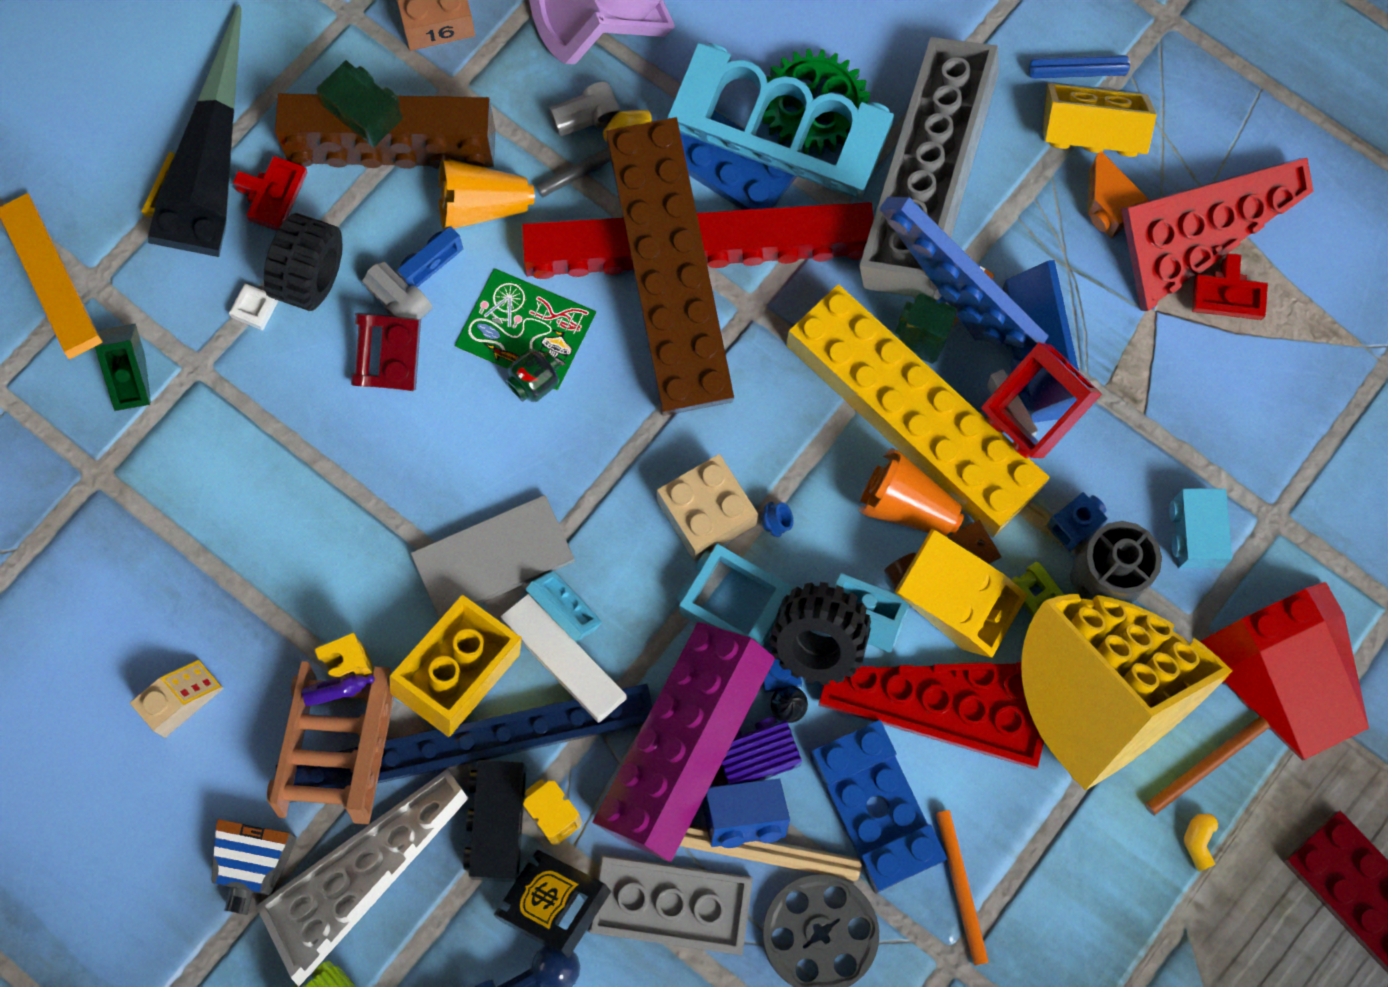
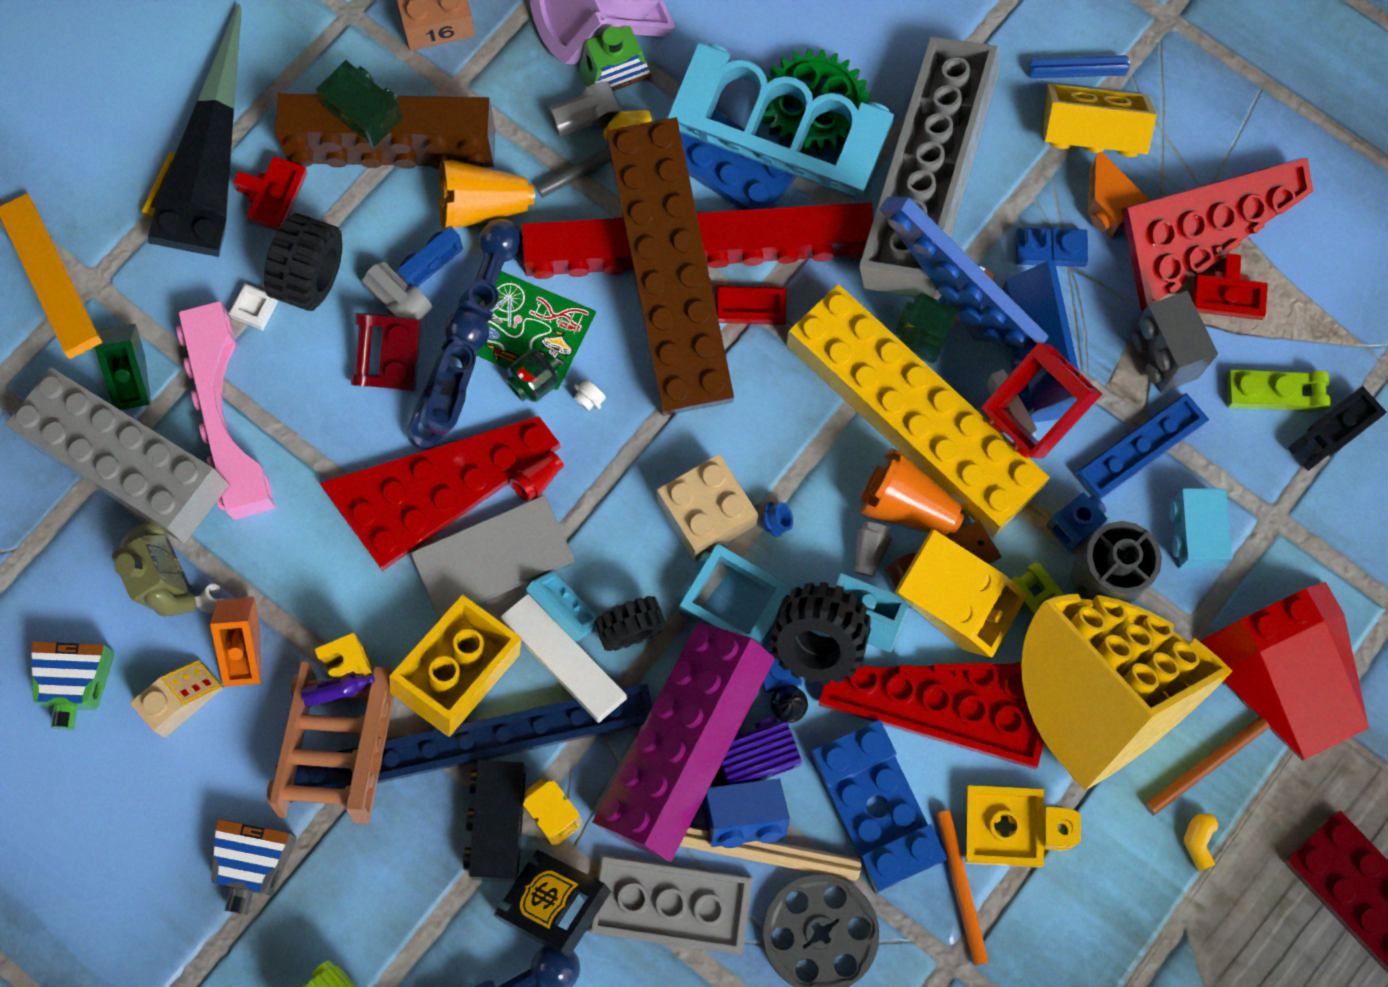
white wing [256,769,468,987] -> none
none -> light grey brick [5,367,229,544]
none -> torso [31,641,114,730]
none -> olive torso [112,521,224,617]
none -> bright pink arch [176,301,276,520]
none -> orange slope [210,597,262,687]
none -> red wing [319,416,561,572]
none -> dark blue piece [407,218,523,450]
none -> red cone [510,451,564,502]
none -> white plate [573,379,606,411]
none -> bright green torso [579,26,651,91]
none -> black tyre [594,596,667,651]
none -> red tile [716,286,787,325]
none -> light grey cone [853,521,892,577]
none -> yellow plate [965,785,1081,868]
none -> blue plate [1016,228,1088,267]
none -> blue tile [1074,392,1209,500]
none -> dark grey brick [1131,291,1218,393]
none -> lime plate [1227,370,1331,411]
none -> black hinge [1288,386,1387,471]

